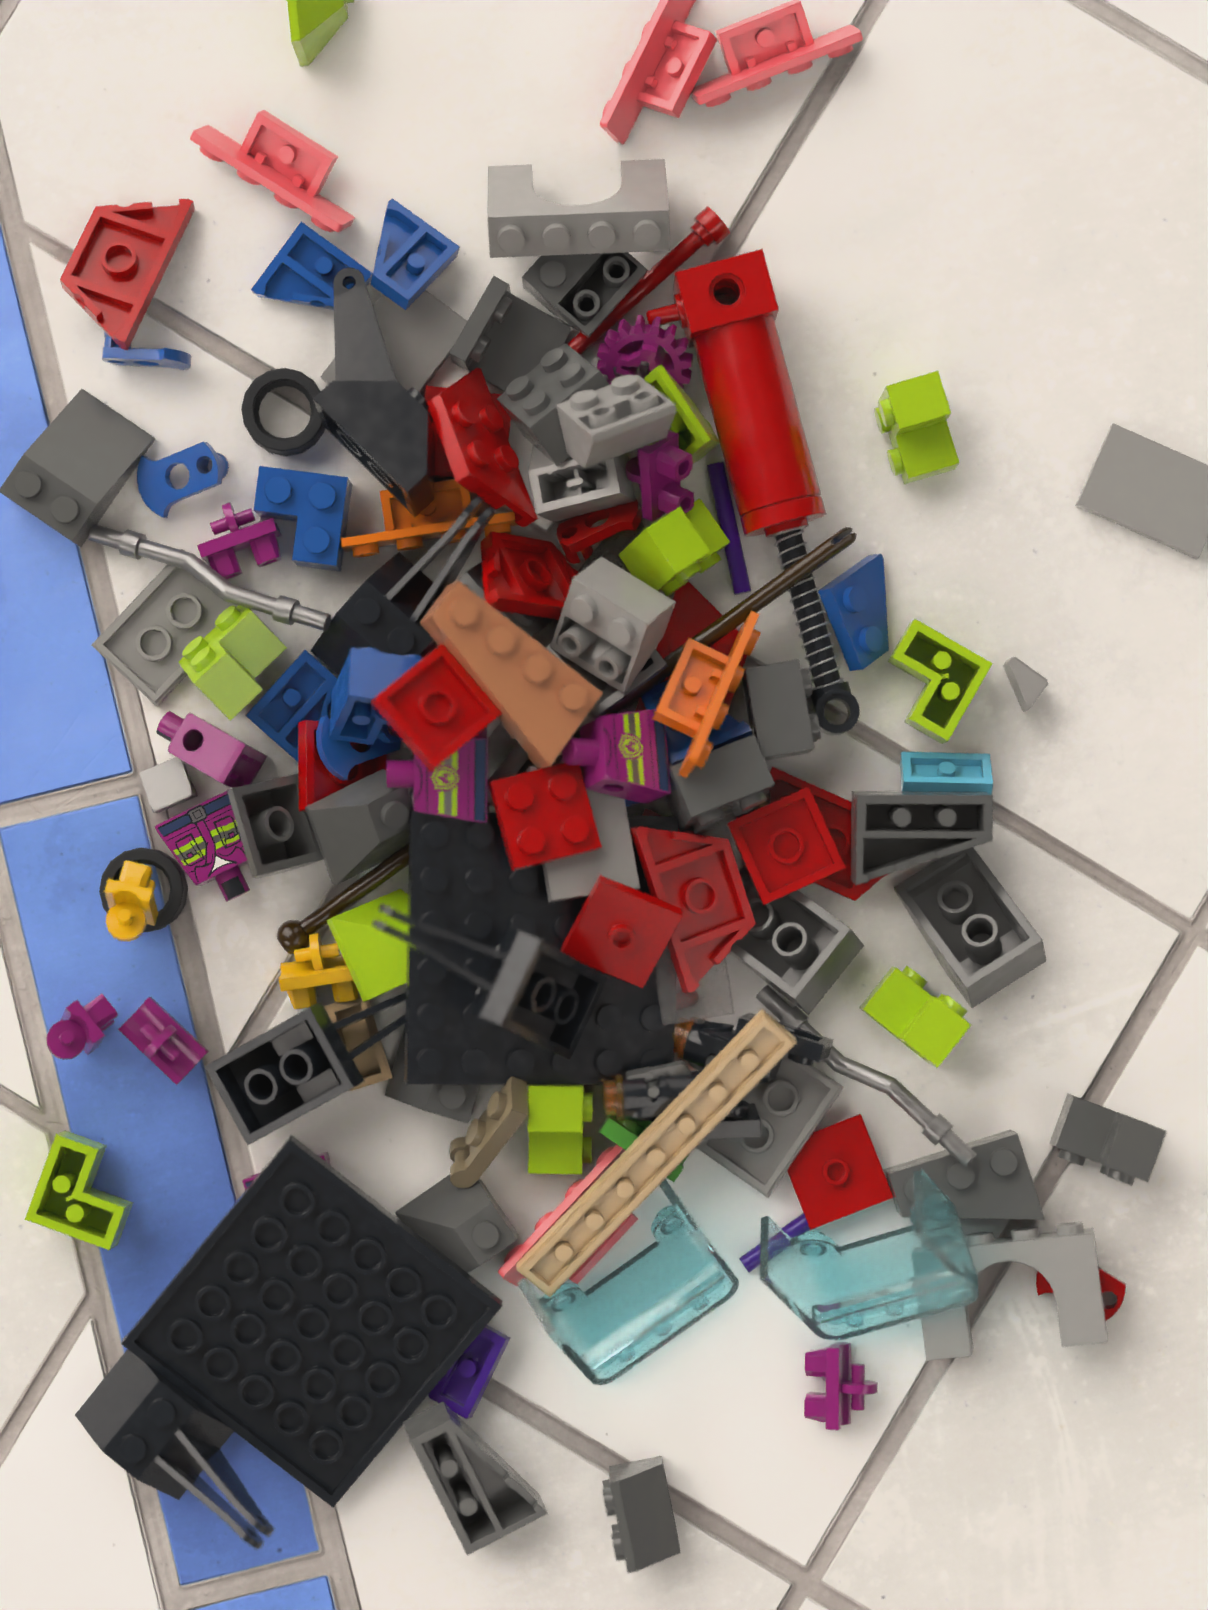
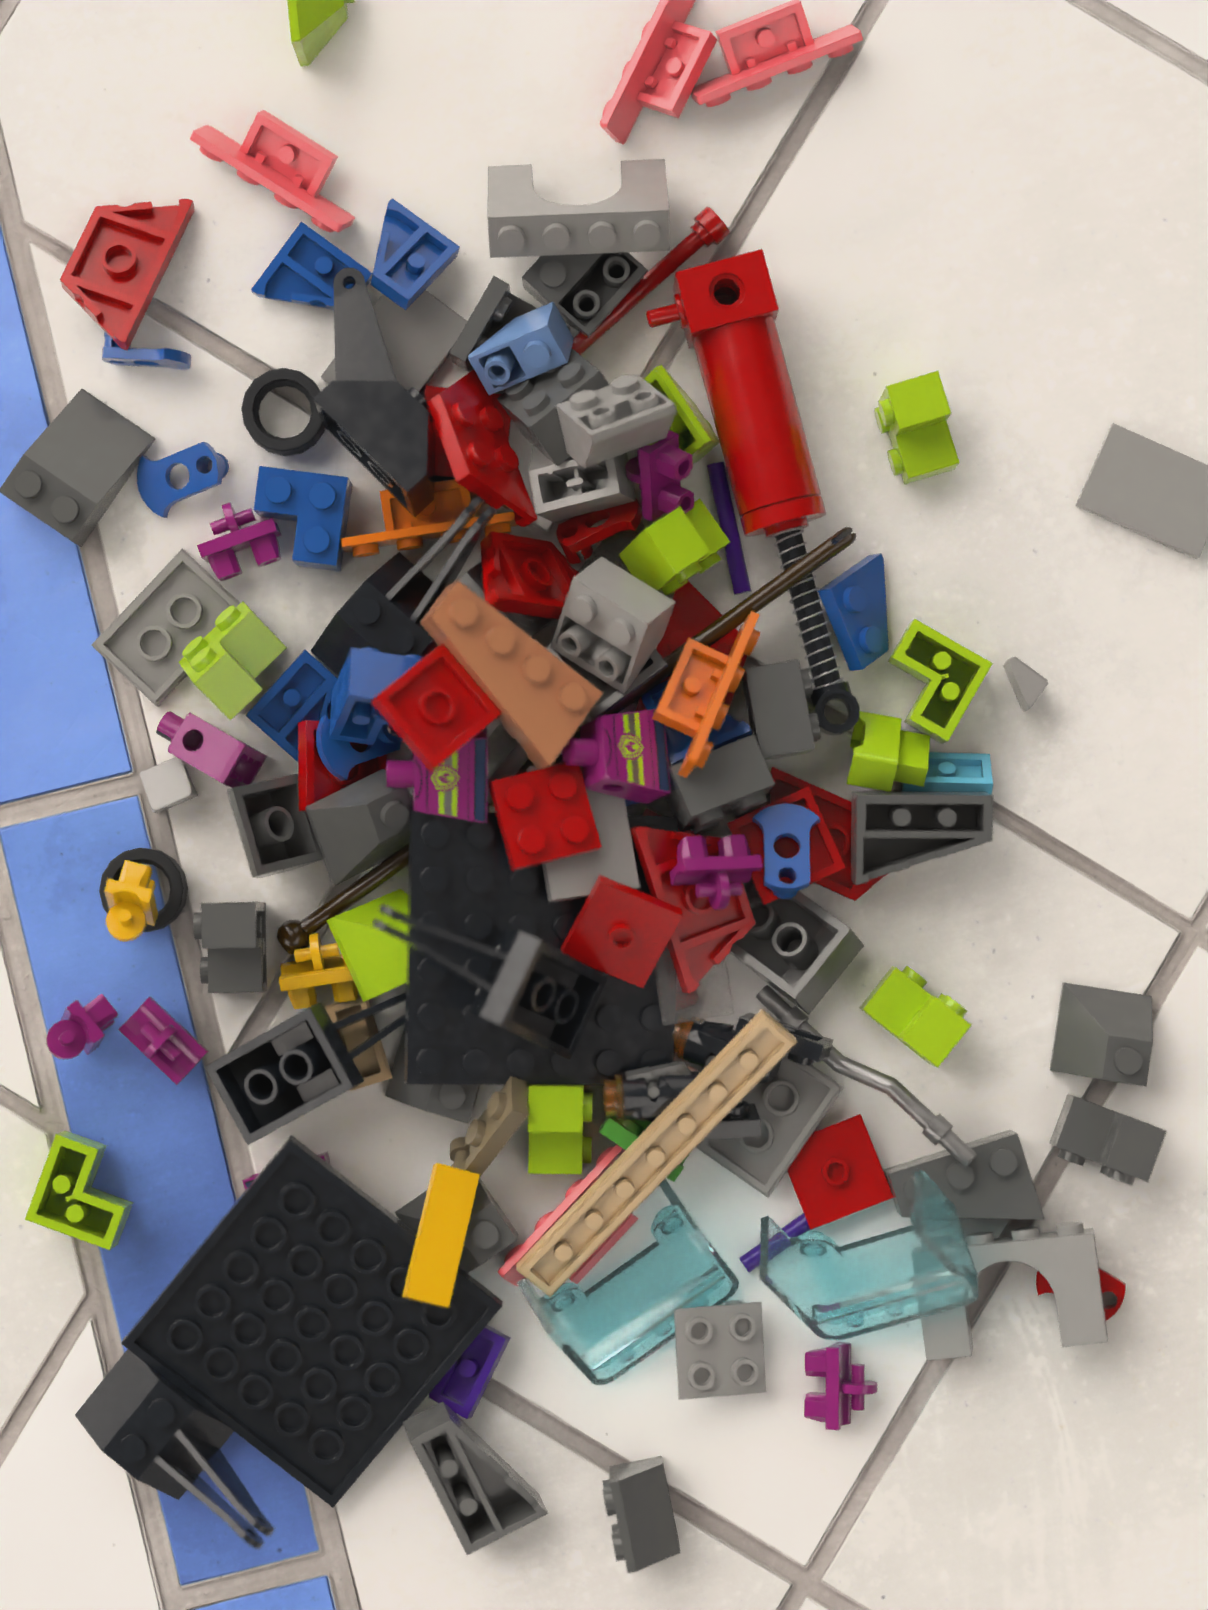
flat silver bar [89,524,331,631] -> none
torso [154,791,250,902] -> none
magenta gear [596,315,693,390] -> none
dark grey slope [894,847,1046,1008] -> none
none -> dark grey brick [193,902,267,993]
none -> yellow tile [402,1163,480,1308]
none -> medium blue slope [468,302,574,395]
none -> magenta hips [670,835,763,910]
none -> light grey hinge [674,1300,766,1400]
none -> blue piece [752,803,820,899]
none -> lime piece [846,711,930,792]
none -> dark grey slope [1050,982,1153,1086]

